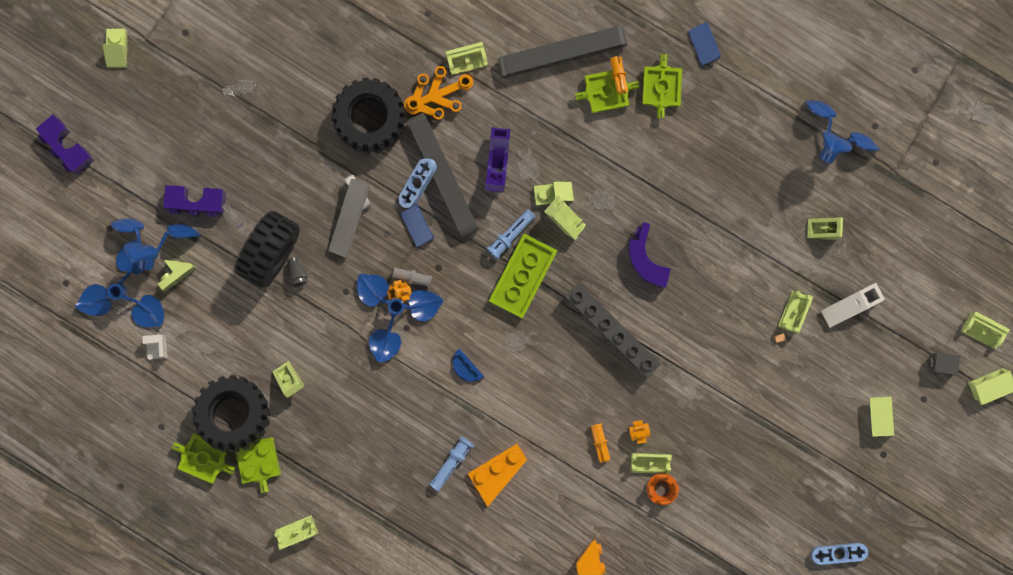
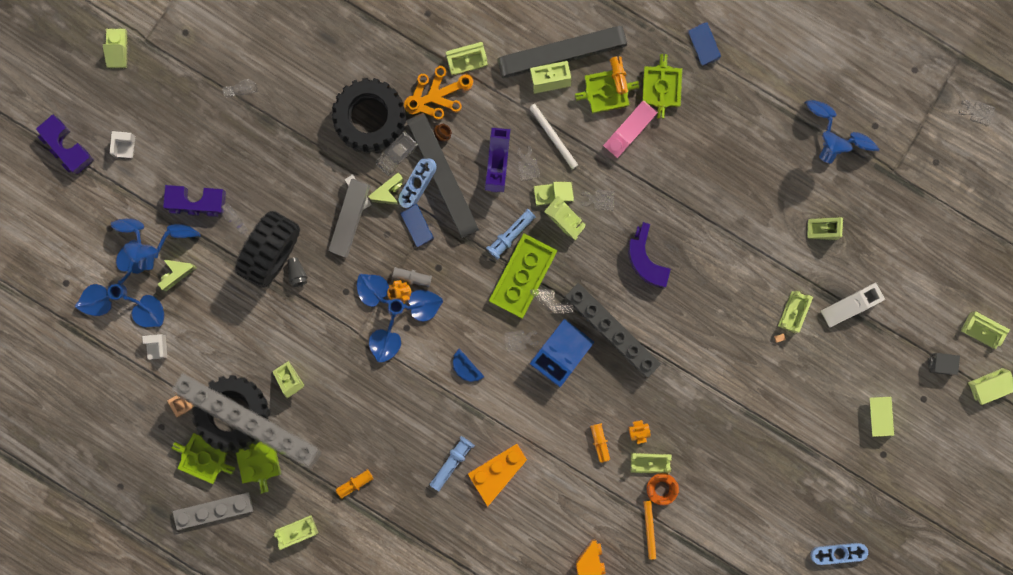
none -> white panel [110,131,135,158]
none -> light nougat tile [167,396,194,417]
none -> light grey brick [172,373,321,470]
none -> light grey plate [173,492,254,530]
none -> light orange axle [336,469,374,498]
none -> yellowish green slope [368,173,404,205]
none -> clear slope [375,132,418,176]
none -> reddish brown plate [433,124,452,142]
none -> white bar [529,104,578,170]
none -> yellowish green hinge [530,61,571,94]
none -> clear slope [530,289,573,313]
none -> blue slope [530,319,594,388]
none -> bright pink slope [603,100,658,158]
none -> light orange bar [644,500,656,559]

